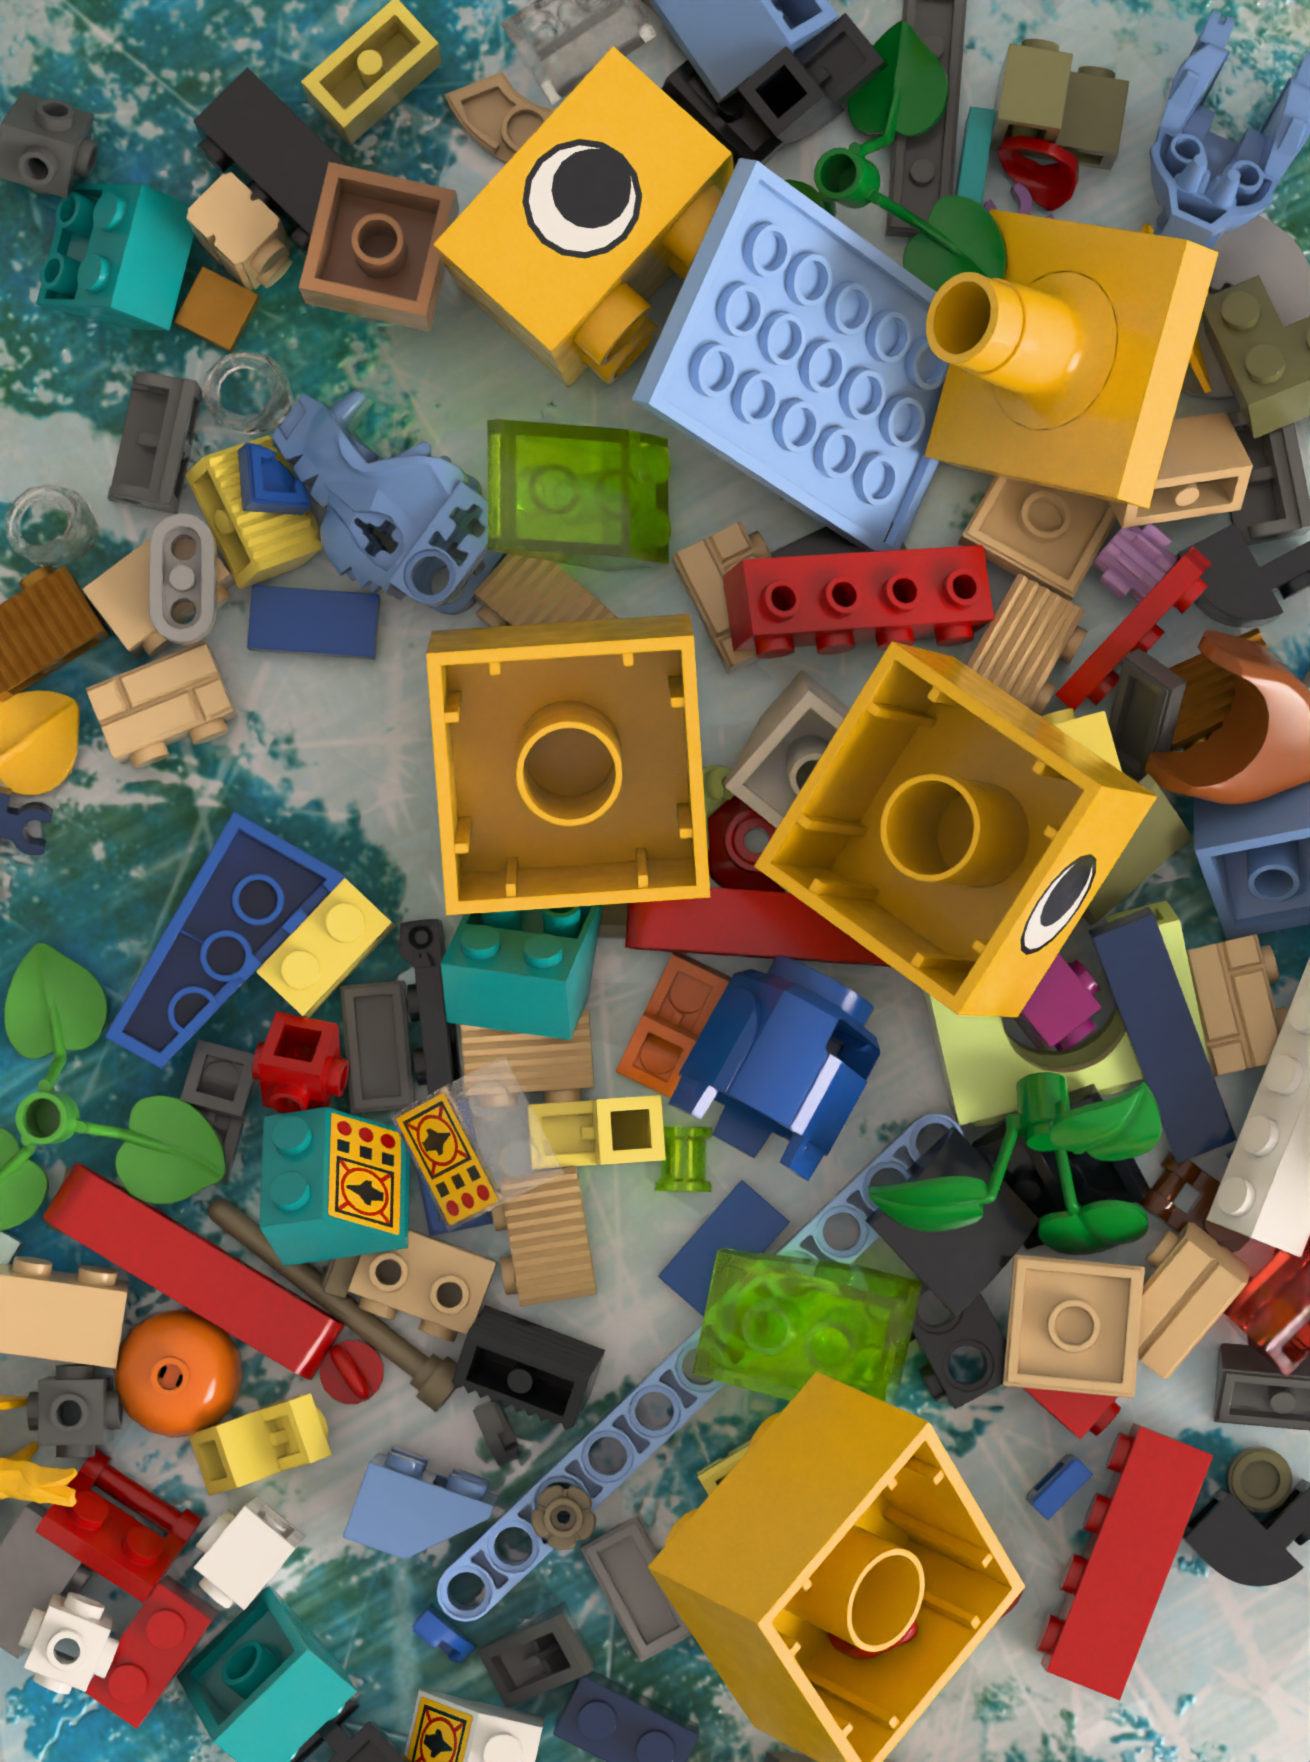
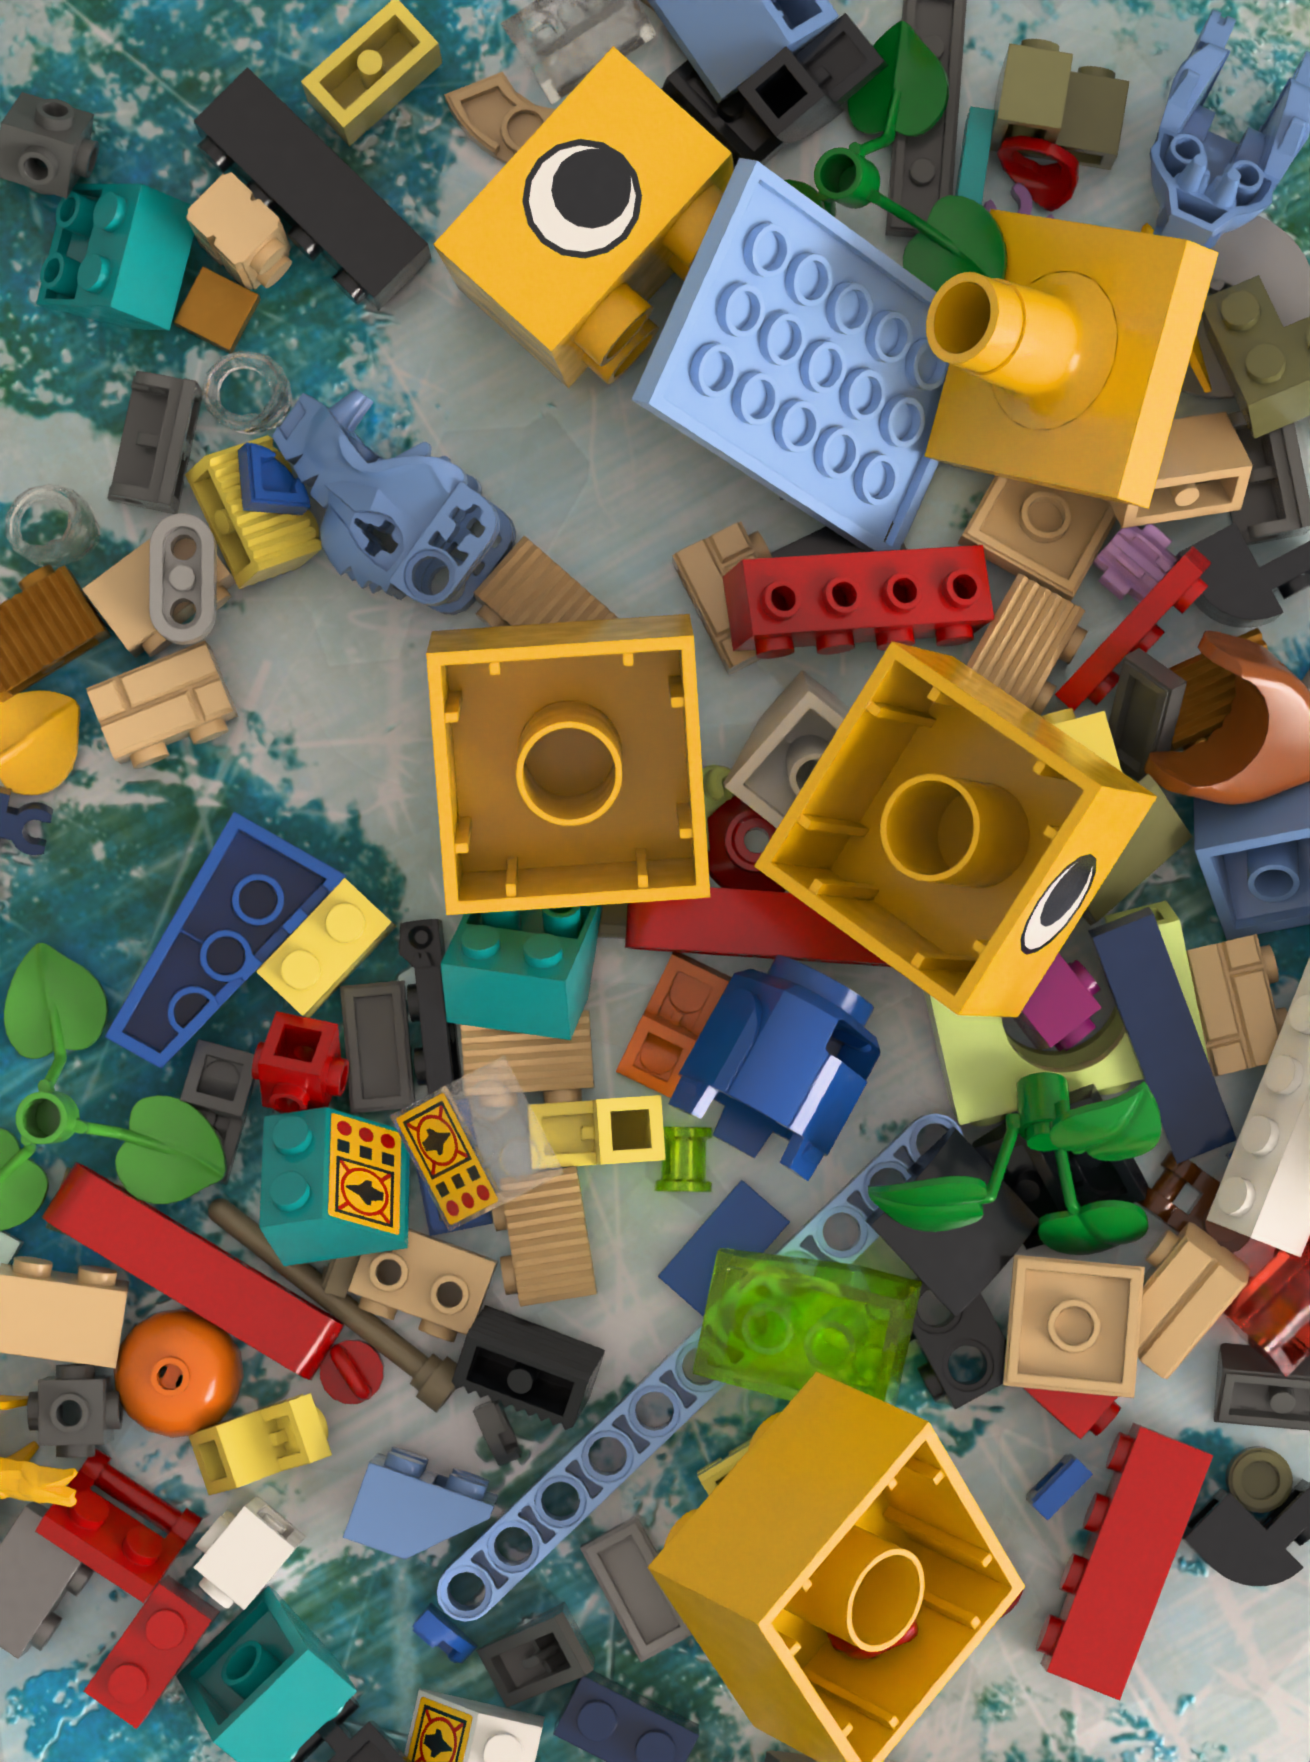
white brick [18,1592,119,1694] -> none
blue tile [247,585,380,660] -> none
medium nougat brick [299,162,460,332] -> none
clear neon green slope [487,419,671,571] -> none
dark tan plate [531,1485,596,1550] -> none

